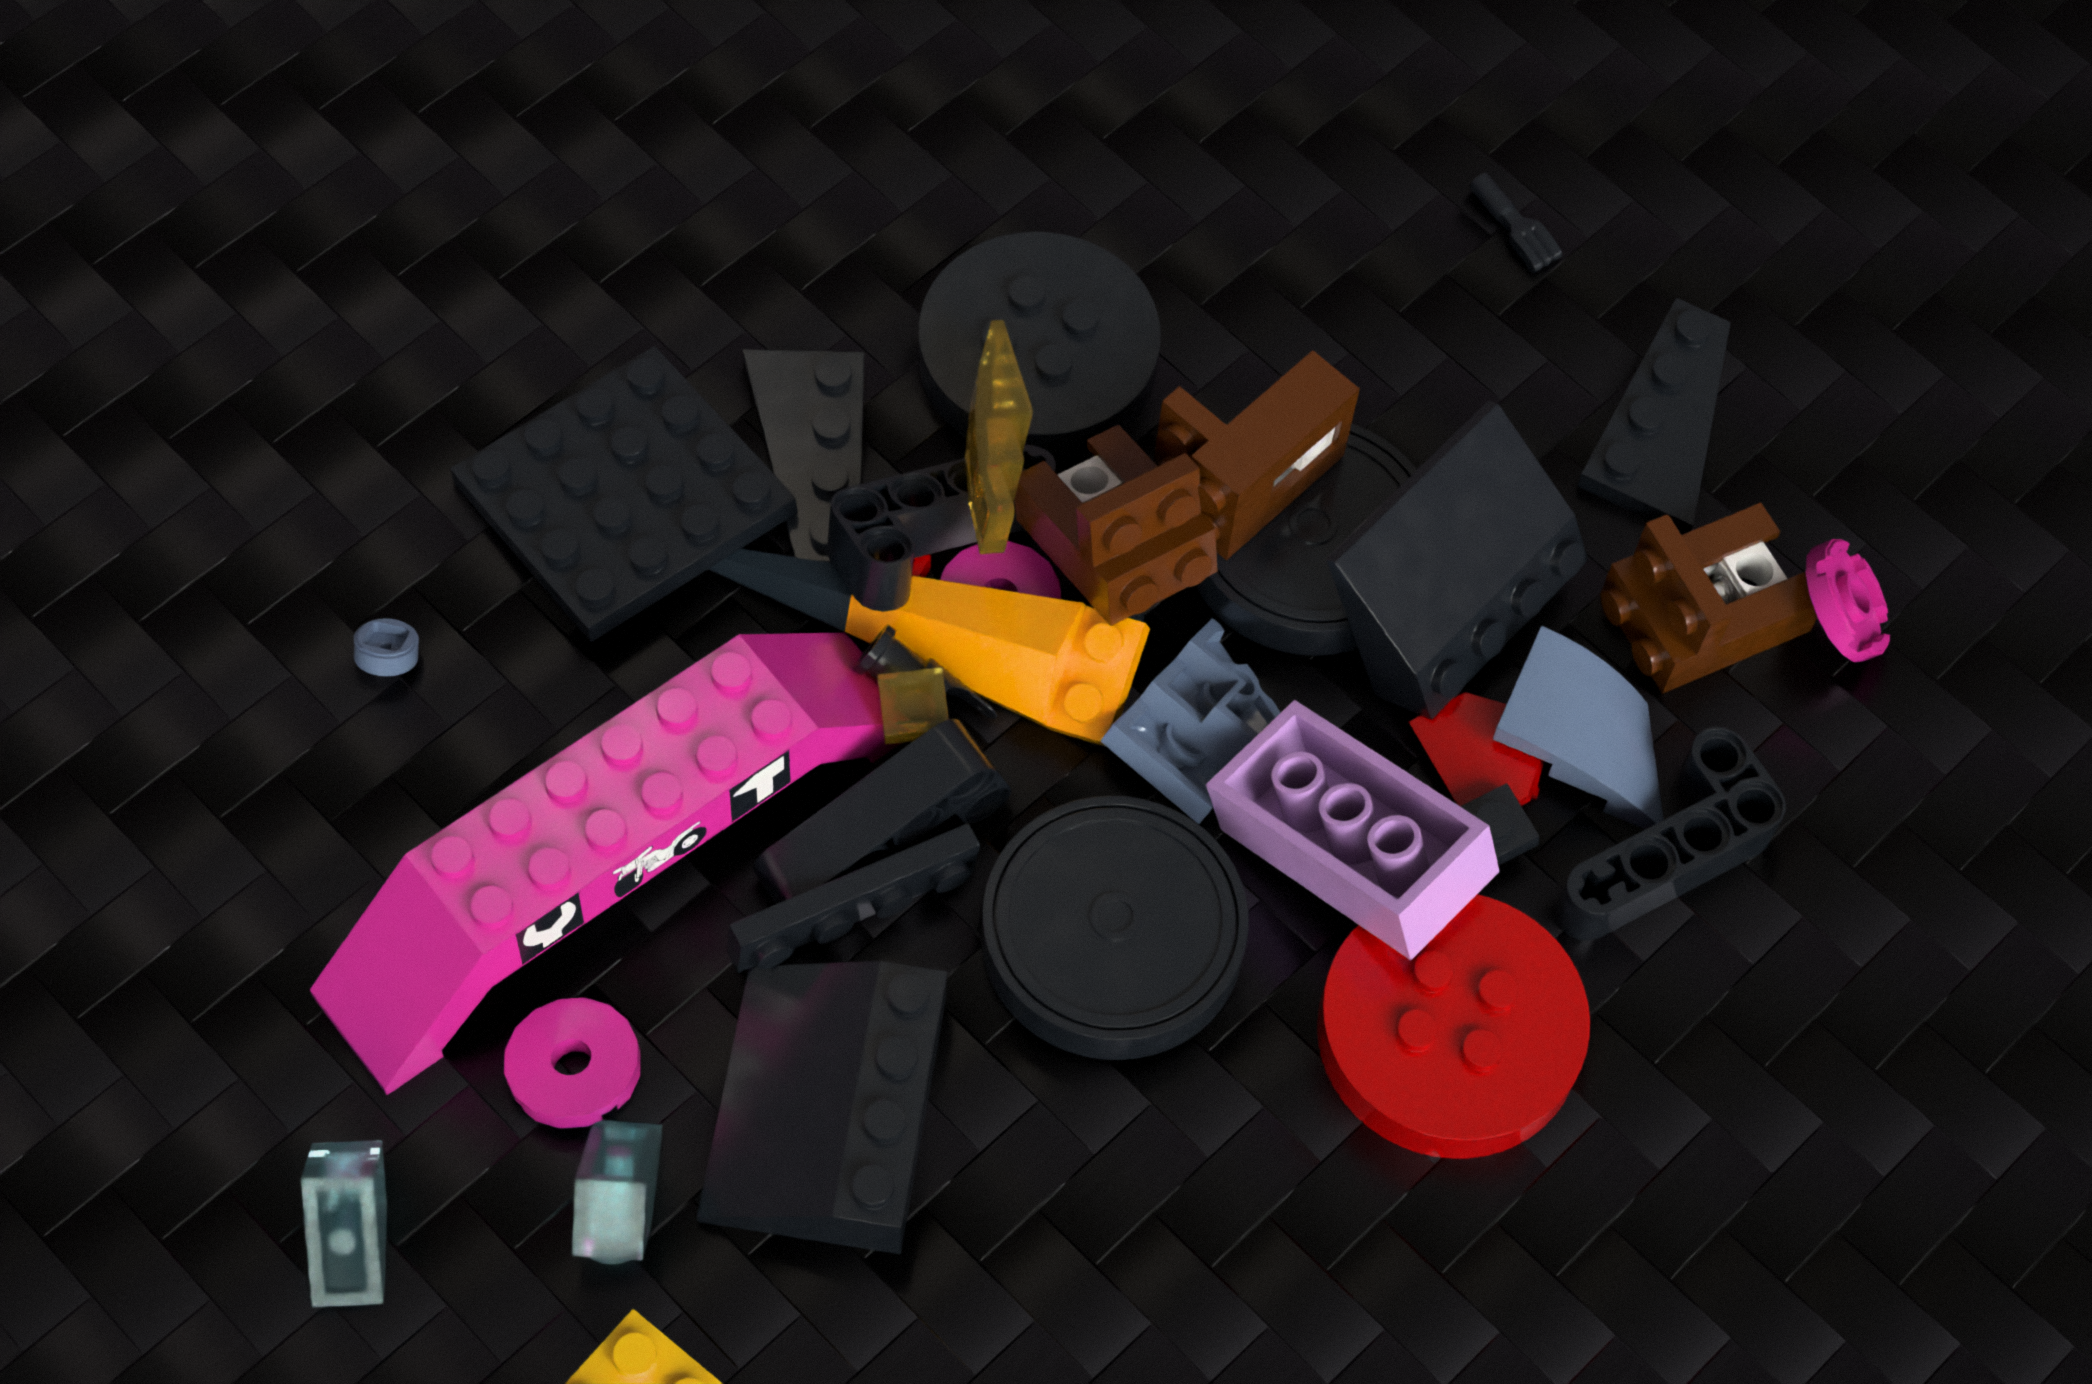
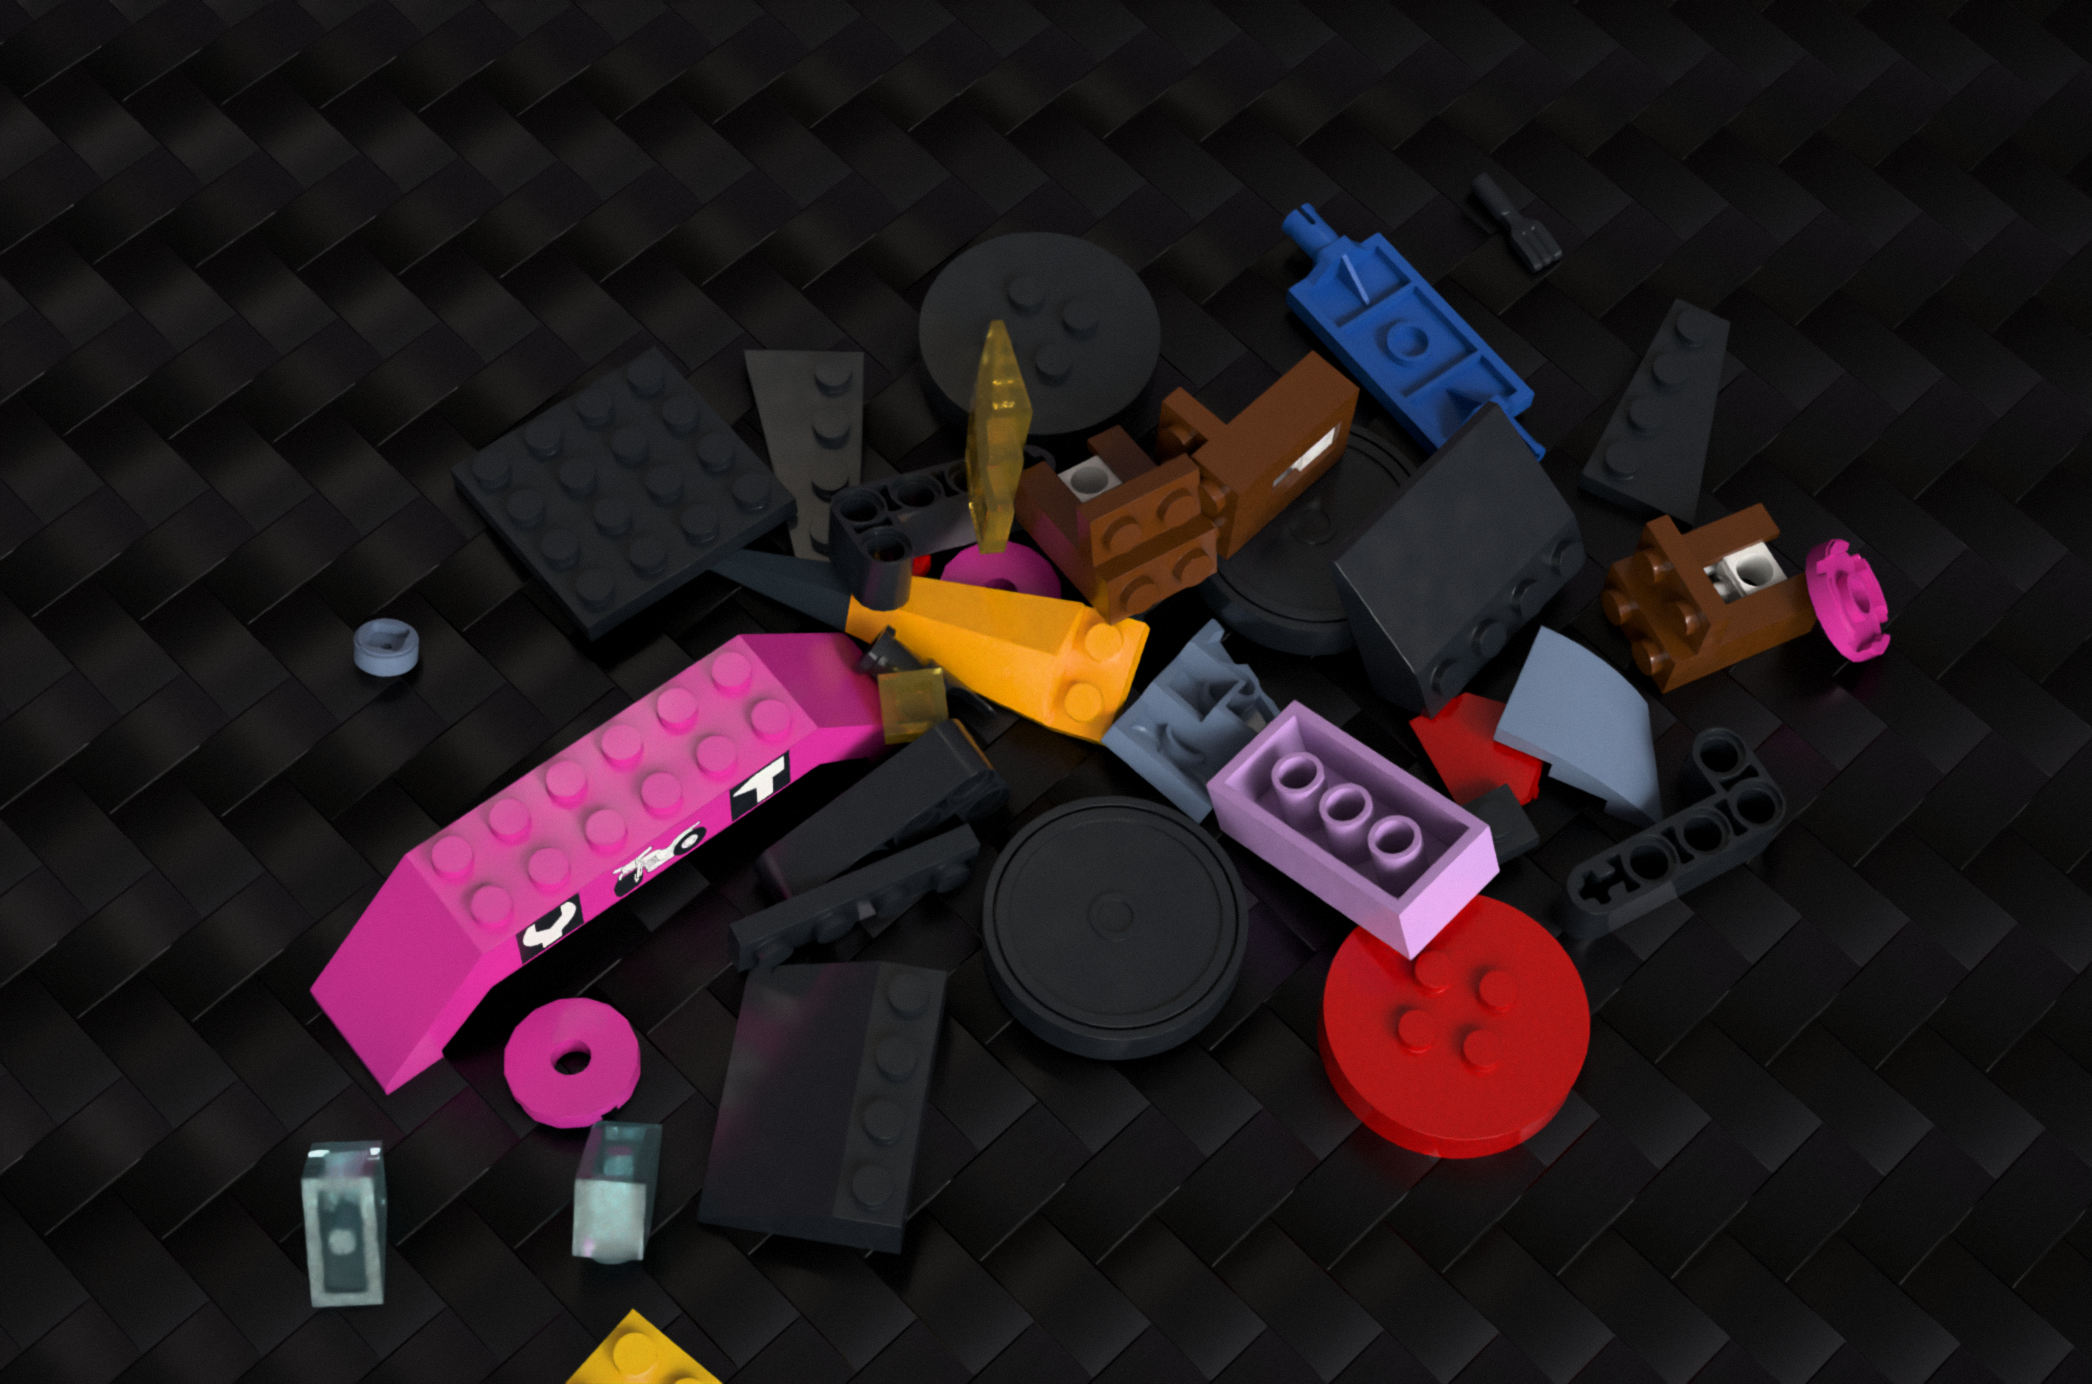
none -> blue plate [1282,203,1546,462]

